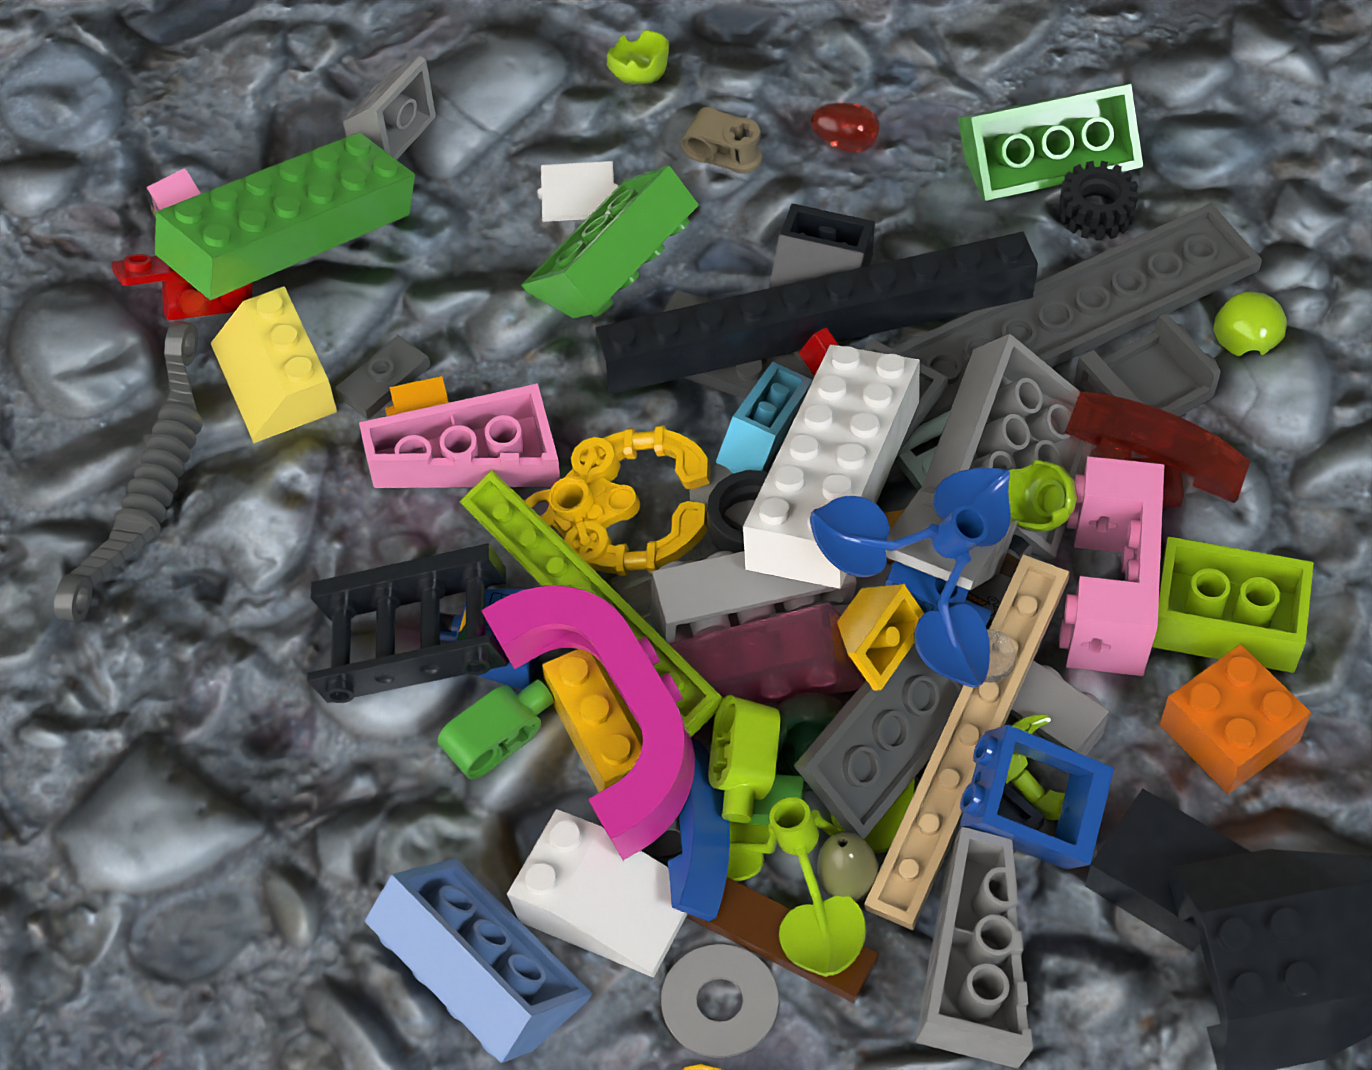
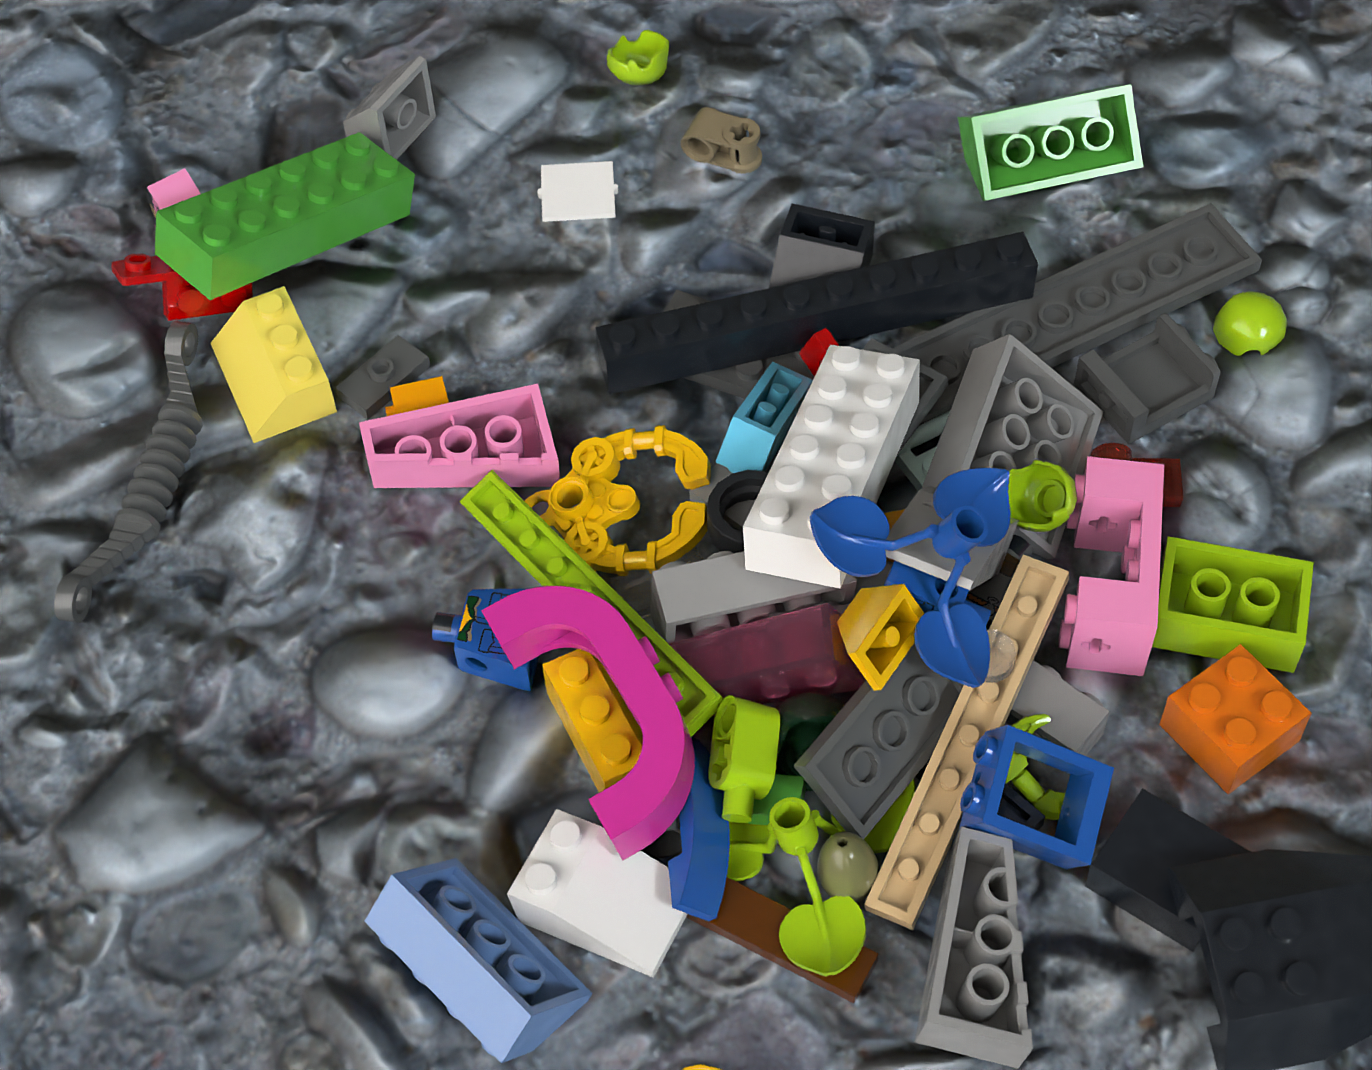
black fence [307,543,508,703] -> none
bright green piece [437,679,554,780] -> none
bright green slope [521,165,699,319] -> none
light grey gear [661,944,779,1058] -> none
clear red animal [811,102,880,153] -> none
black tyre [1058,161,1139,240] -> none
clear red slope [1064,392,1250,503] -> none

